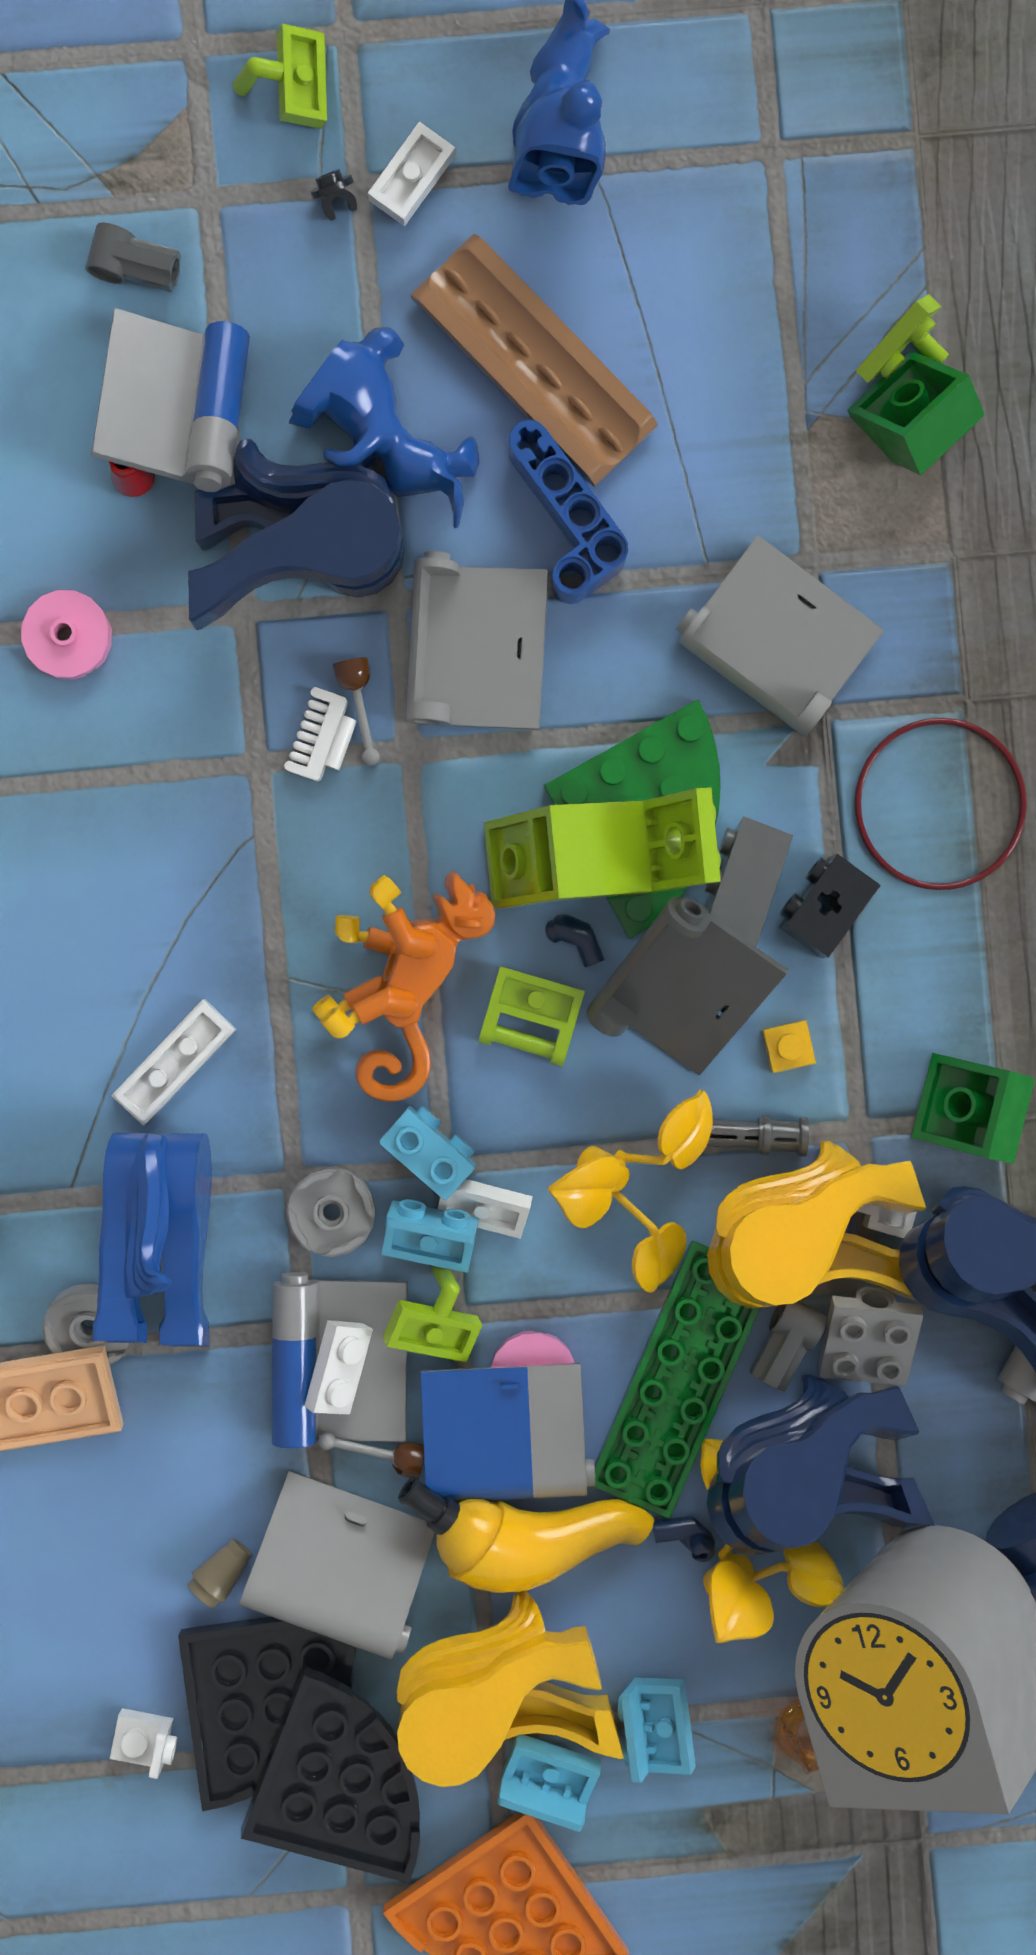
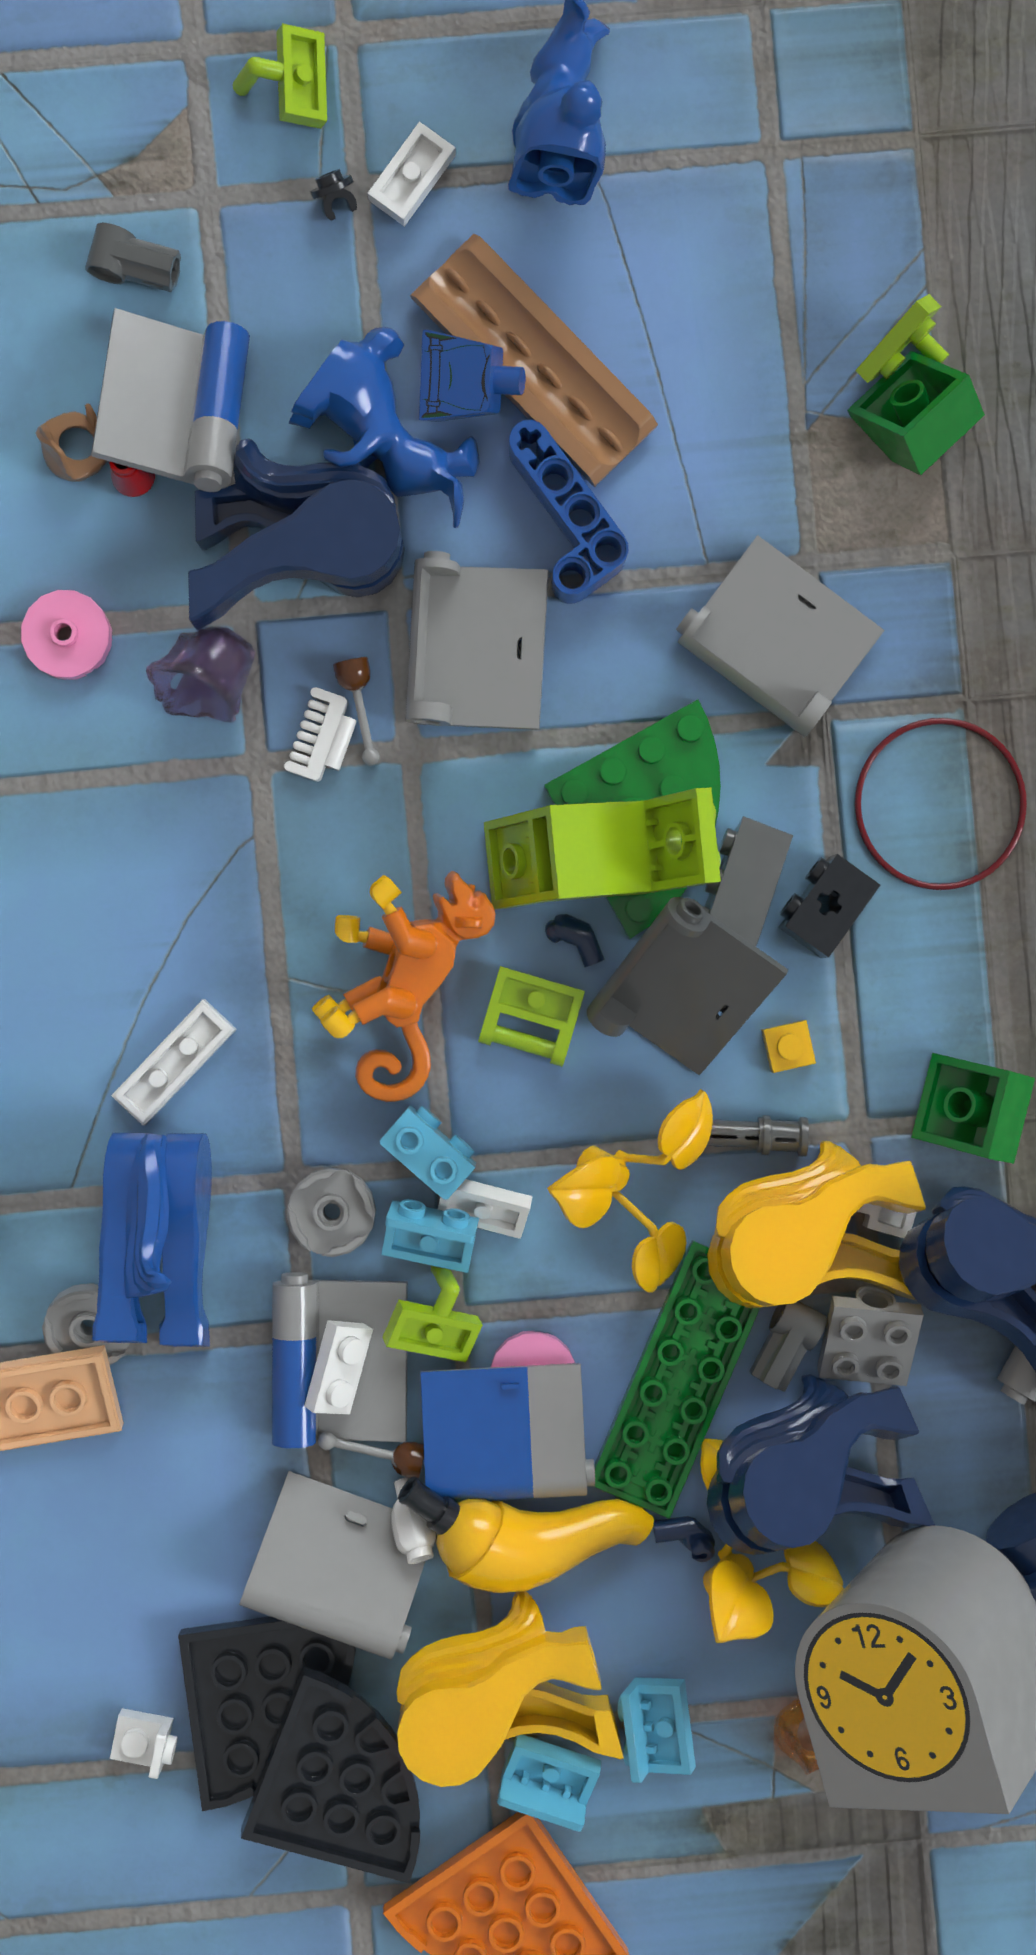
dark tan cone [188,1538,253,1608] -> none
none -> medium nougat piece [36,403,107,482]
none -> clear purple piece [146,626,255,723]
none -> white plant [391,1478,437,1564]
none -> blue torso [419,330,526,422]

